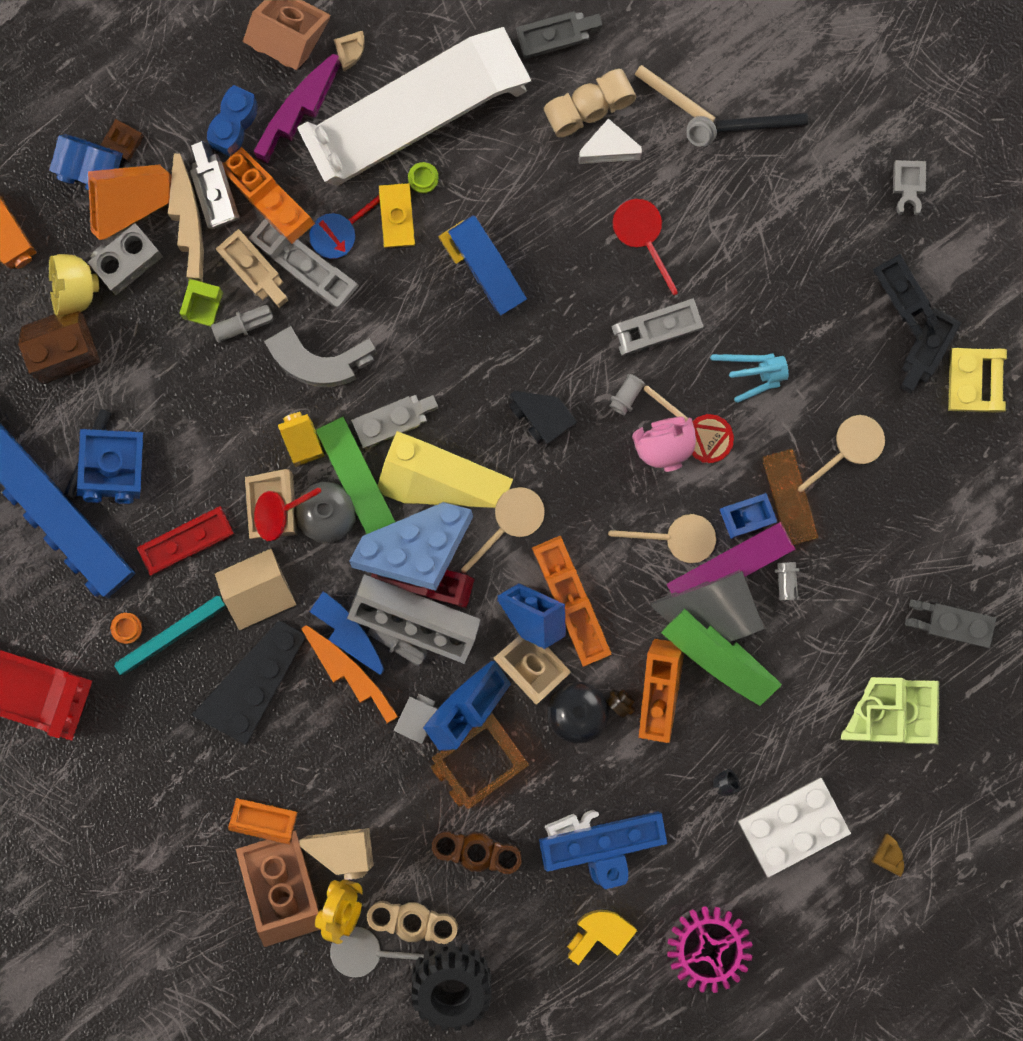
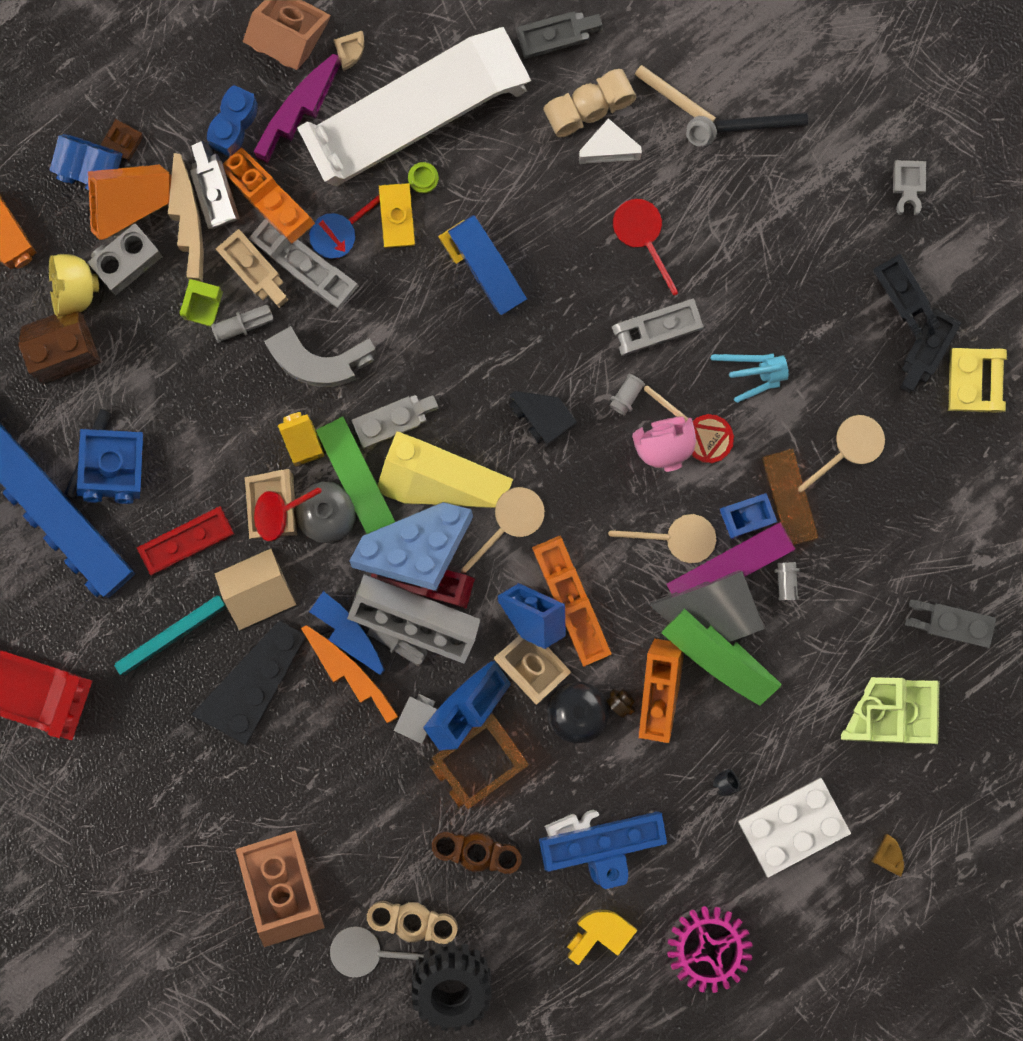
orange plate [110,613,142,644] -> none
orange tile [228,798,297,845] -> none
tan slope [299,828,374,880] -> none
yellow plate [315,879,363,944] -> none

